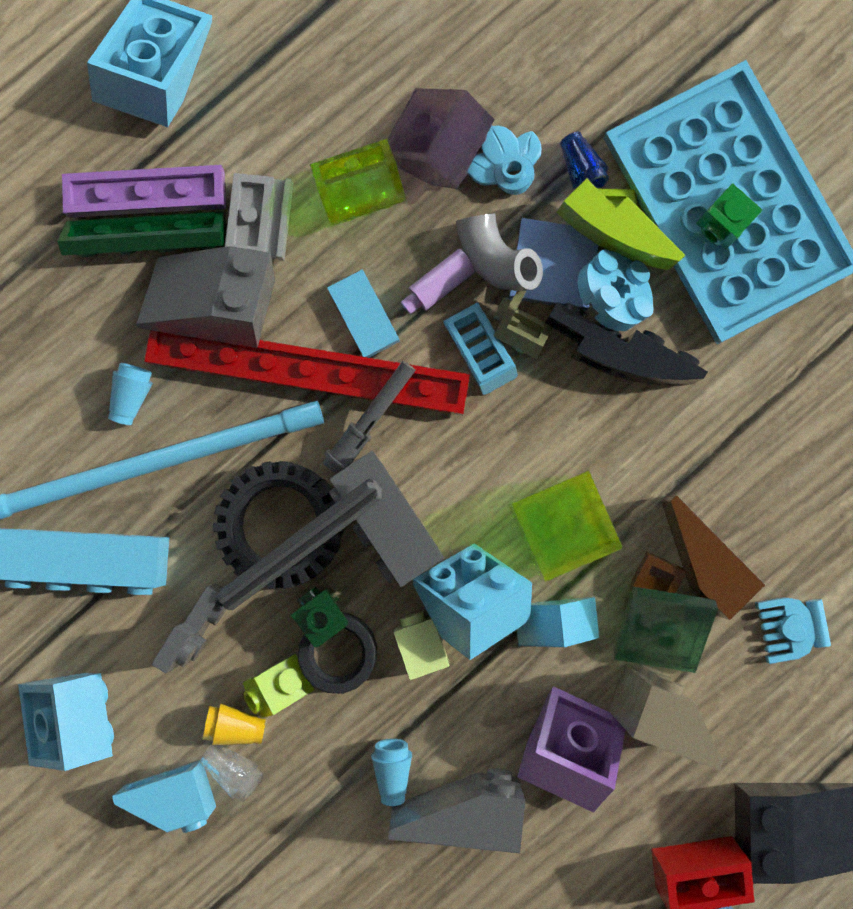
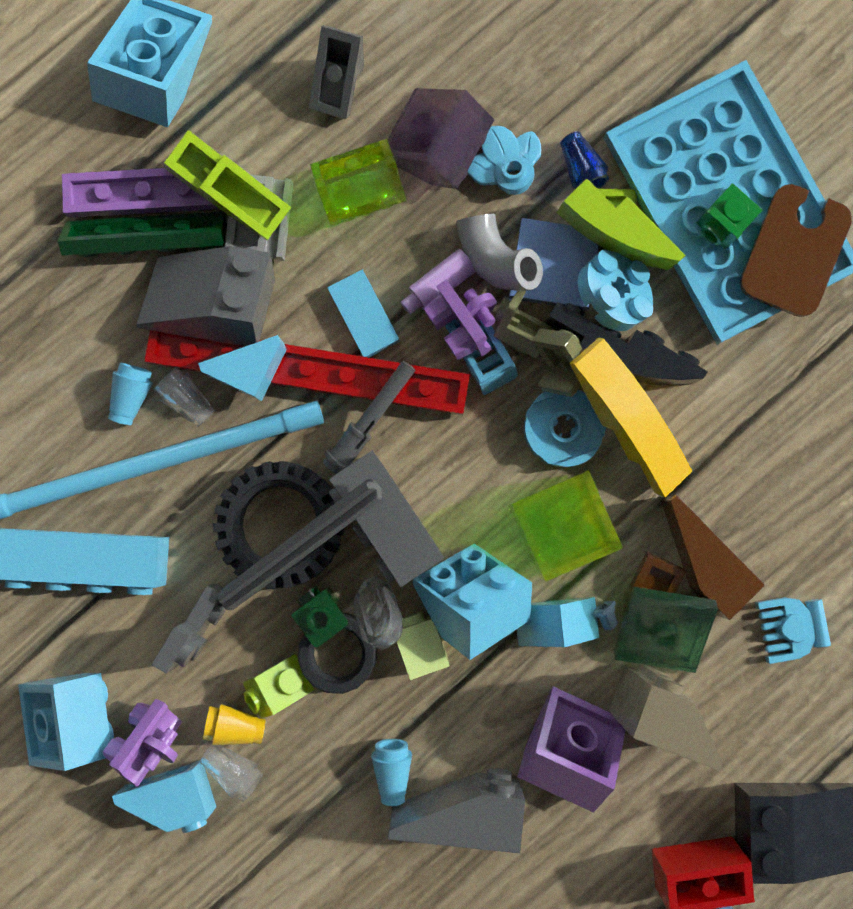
none -> medium lavender hips [103,699,182,787]
none -> clear cone [154,368,215,428]
none -> lime slope [164,130,292,241]
none -> medium azure slope [198,335,286,401]
none -> dark grey slope [309,25,364,119]
none -> clear plate [354,576,403,650]
none -> medium lavender hips [423,279,497,360]
none -> medium azure plate [523,390,606,468]
none -> olive bracket [532,328,584,397]
none -> yellow slope [569,337,692,497]
none -> sand blue piece [593,601,618,630]
none -> reddish brown piece [739,184,852,317]

